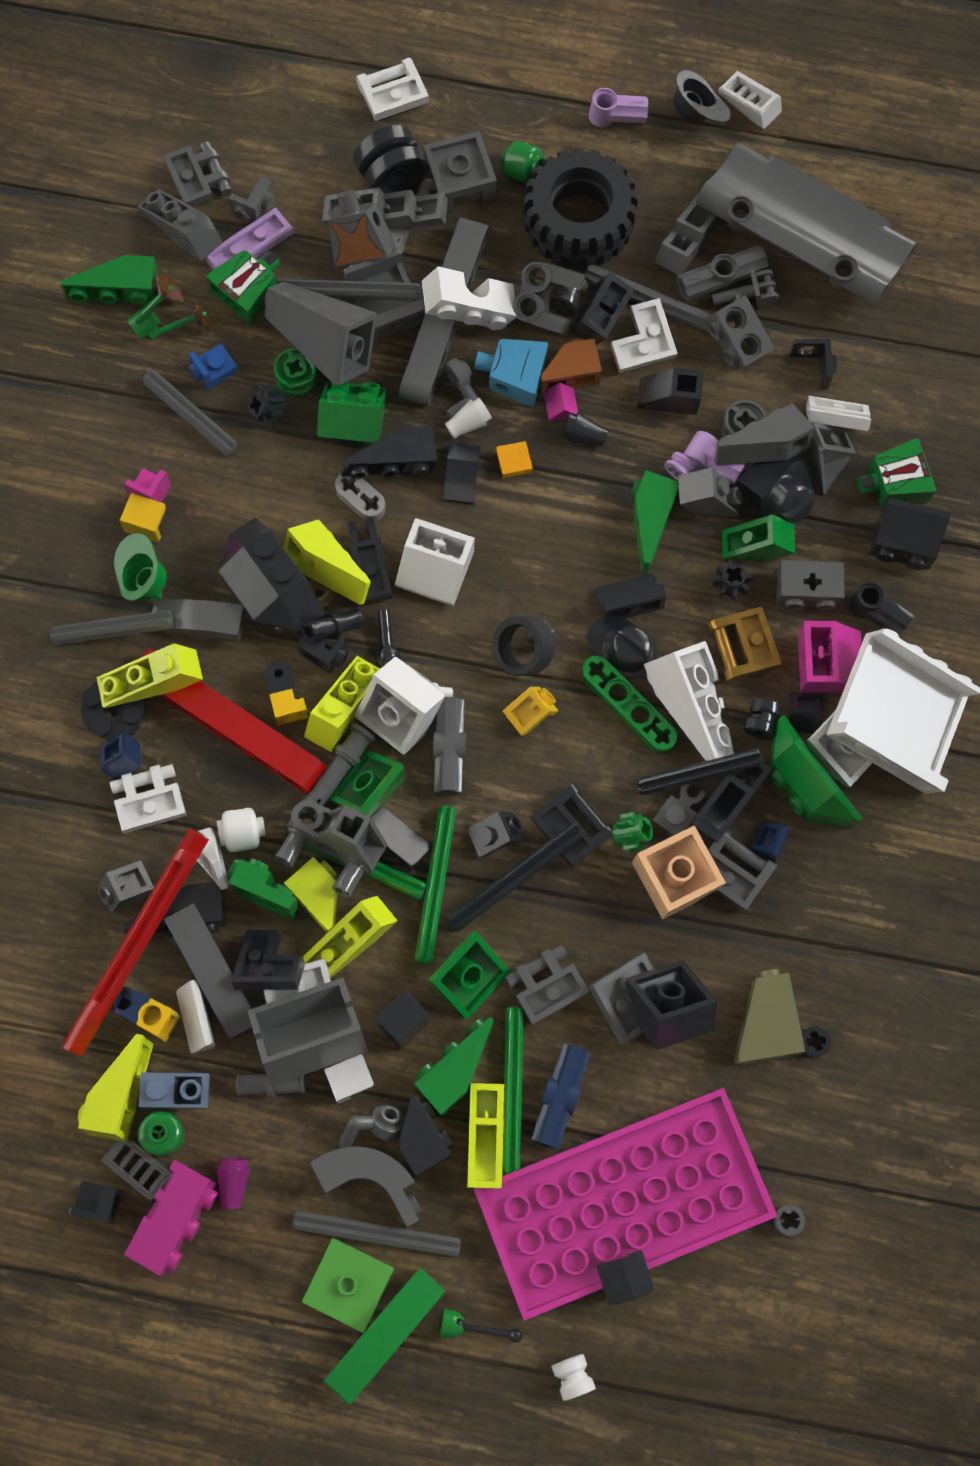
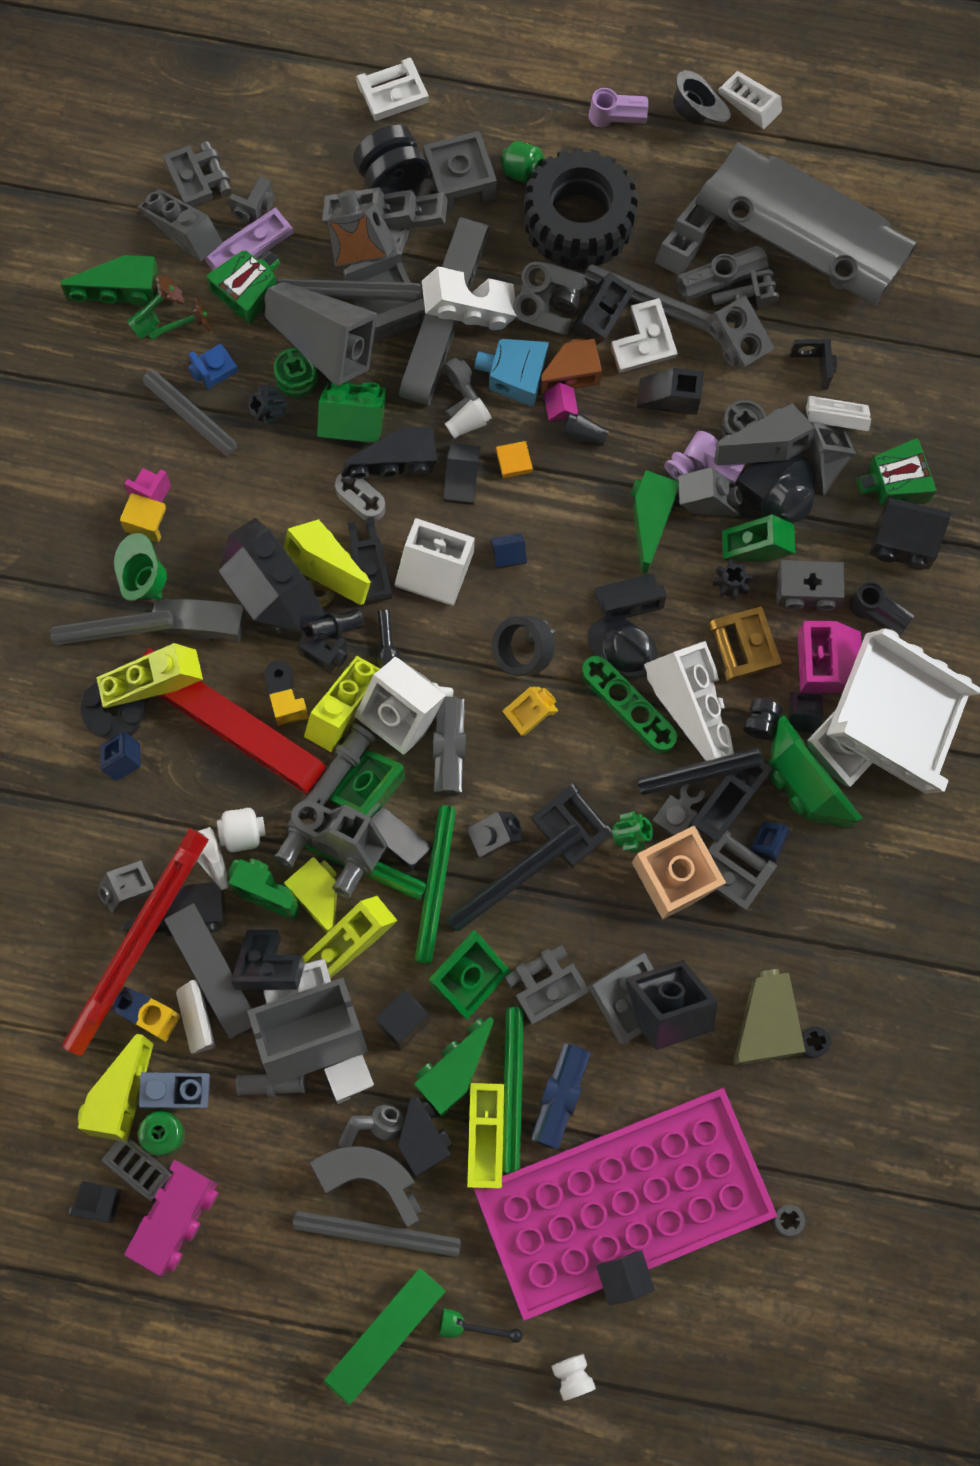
white plate [110,764,187,834] -> none
magenta cone [217,1157,251,1209] -> none
bright green plate [302,1238,394,1333] -> none
none -> dark blue slope [491,533,527,569]

